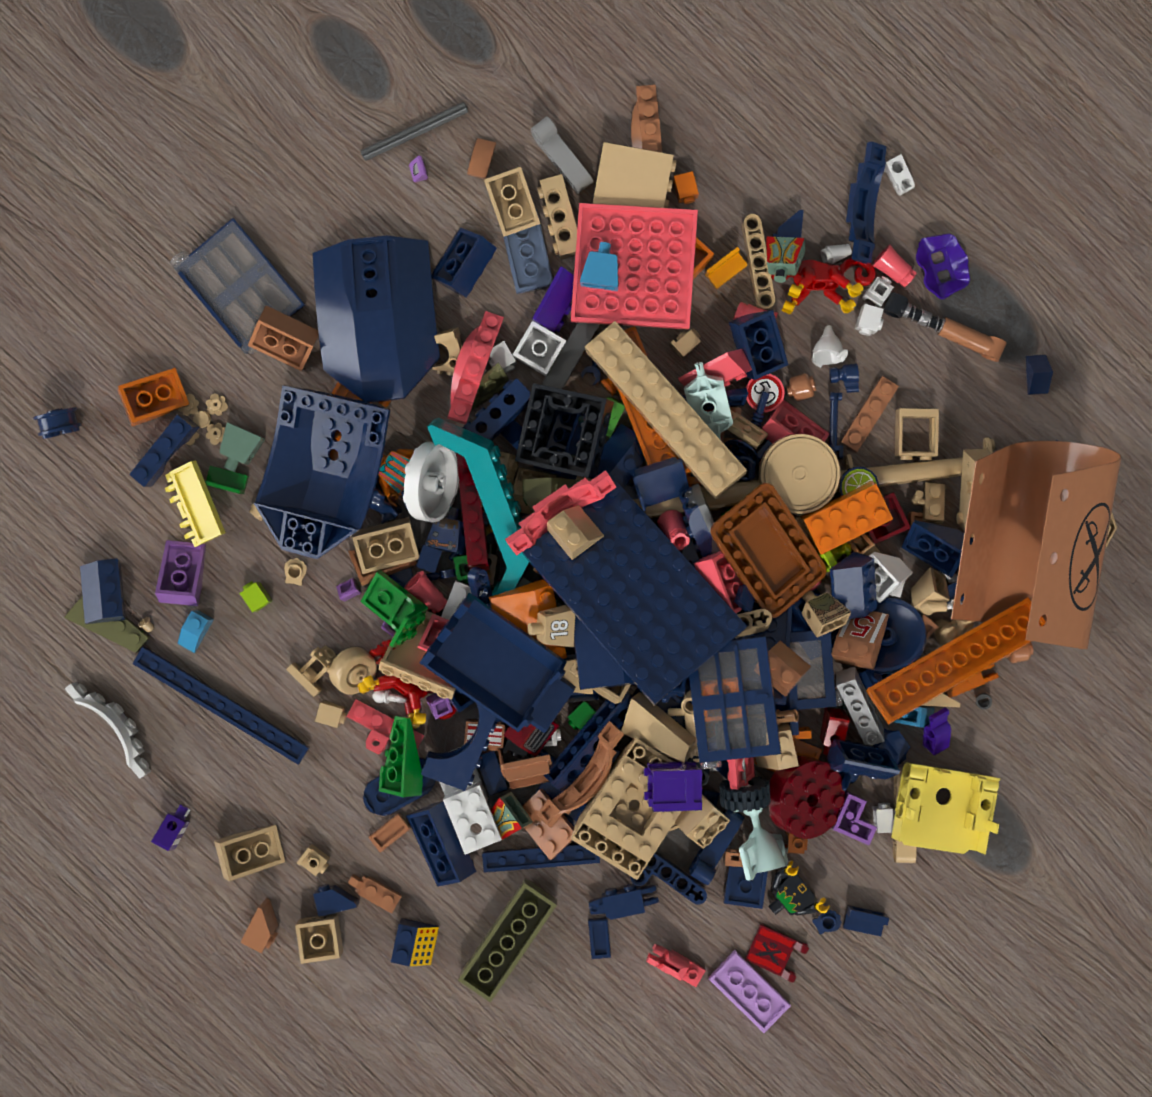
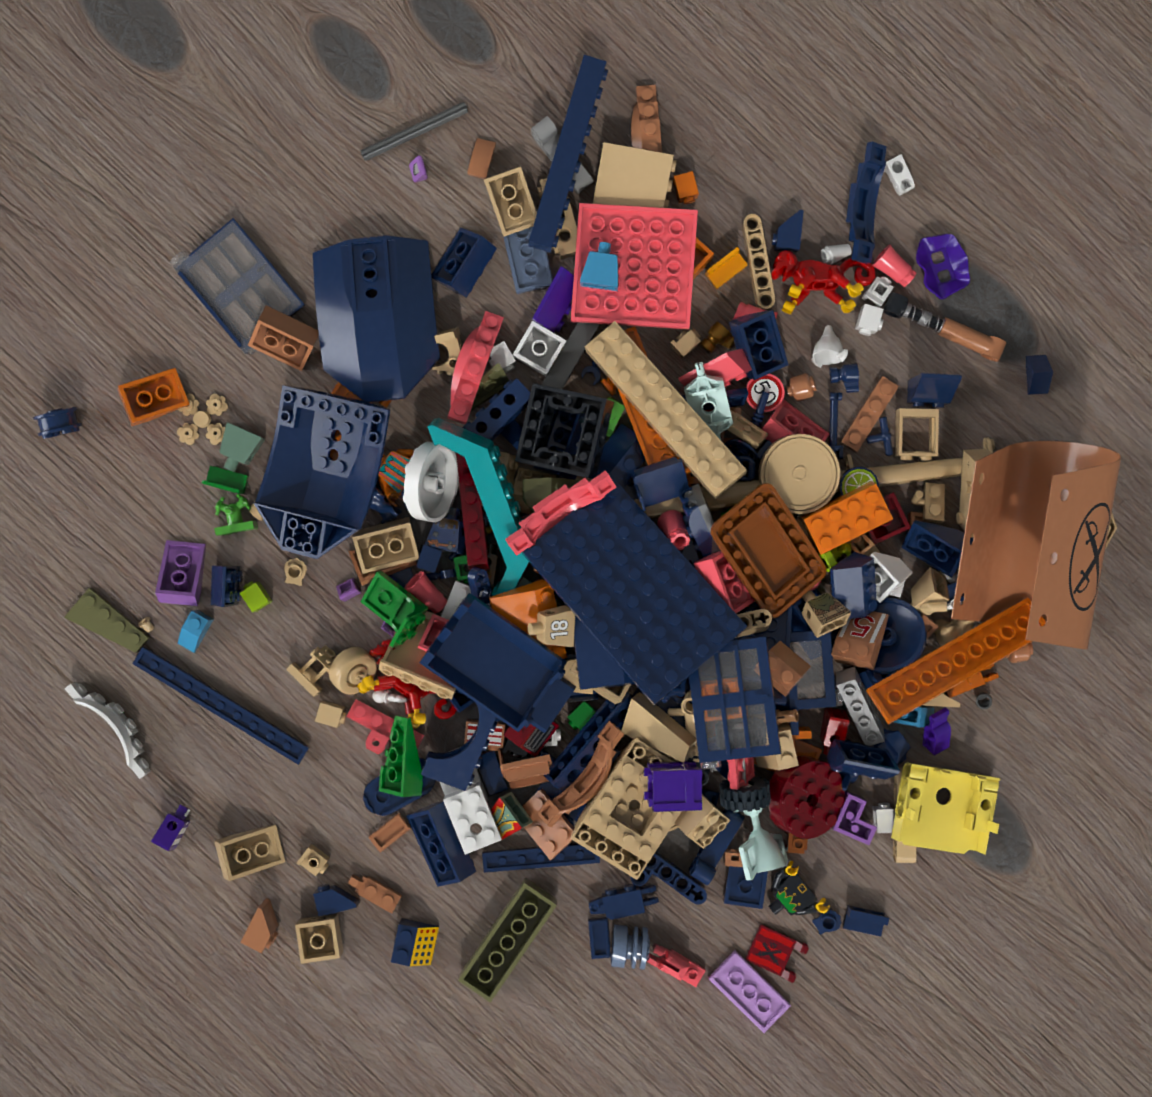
dark blue slope [80,558,126,624] -> none
dark blue arch [129,414,200,487] -> none
light yellow hinge [165,460,226,547] -> none
medium lavender slope [426,693,453,720] -> none
tan slope [547,505,604,560] -> none
dark blue tile [734,585,755,613] -> none
torso [766,236,805,283] -> none
none -> dark blue slope [210,565,243,607]
none -> bright green piece [214,494,258,536]
none -> dark blue brick [528,55,608,253]
none -> sand blue wheel [611,924,650,970]
none -> pearl gold piece [700,321,735,353]
none -> dark blue piece [866,417,893,456]
none -> dark blue slope [907,373,962,408]

